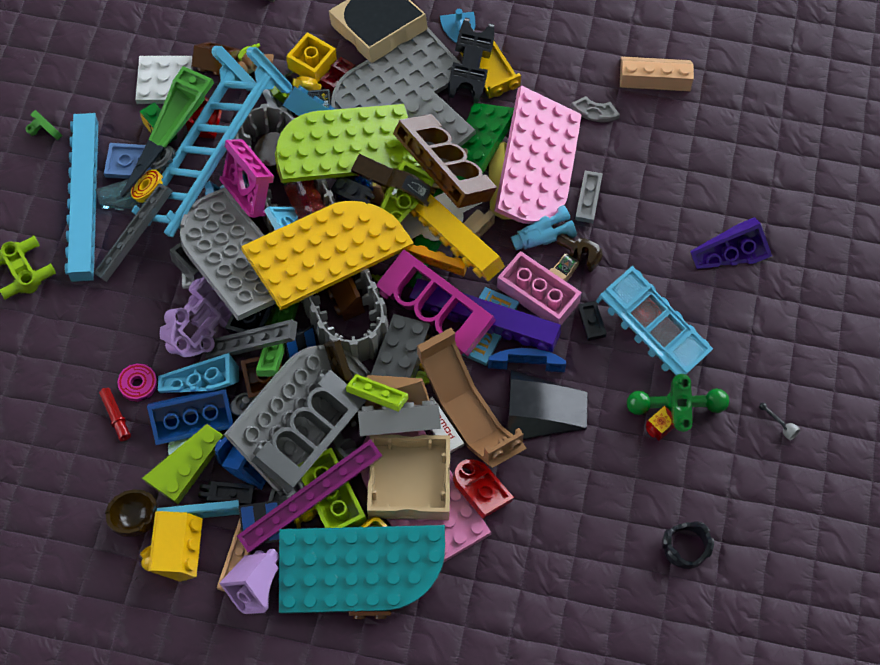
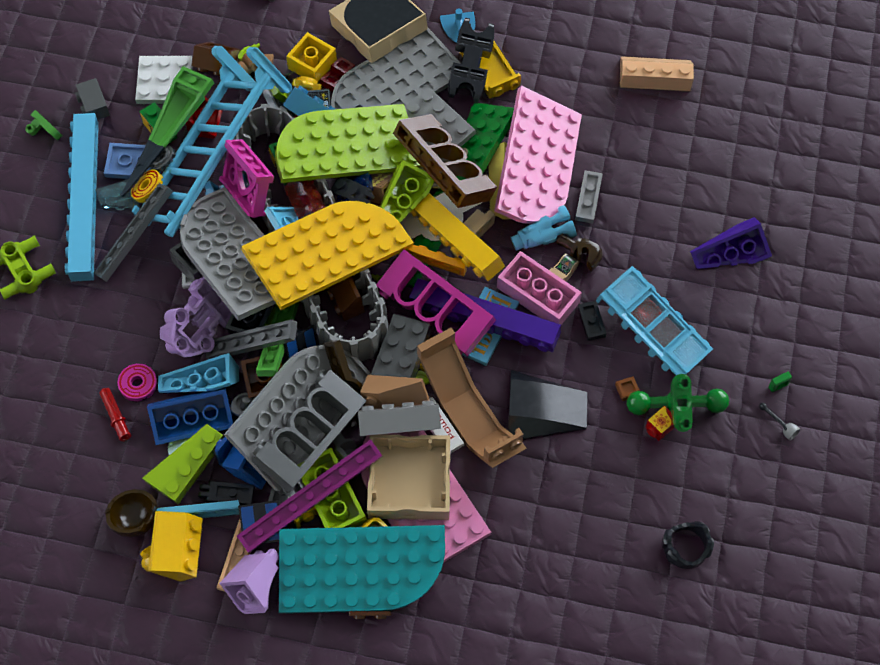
dark brown tile [255,132,280,168] -> none
lime tile [346,374,408,412] -> none
dark brown piece [351,153,436,207] -> none
red plate [453,459,514,519] -> none
blue slope [488,348,566,372] -> none
light grey tile [570,96,620,122] -> none
none -> dark grey brick [75,78,110,120]
none -> dark orange tile [615,376,640,401]
none -> green tile [768,371,792,392]

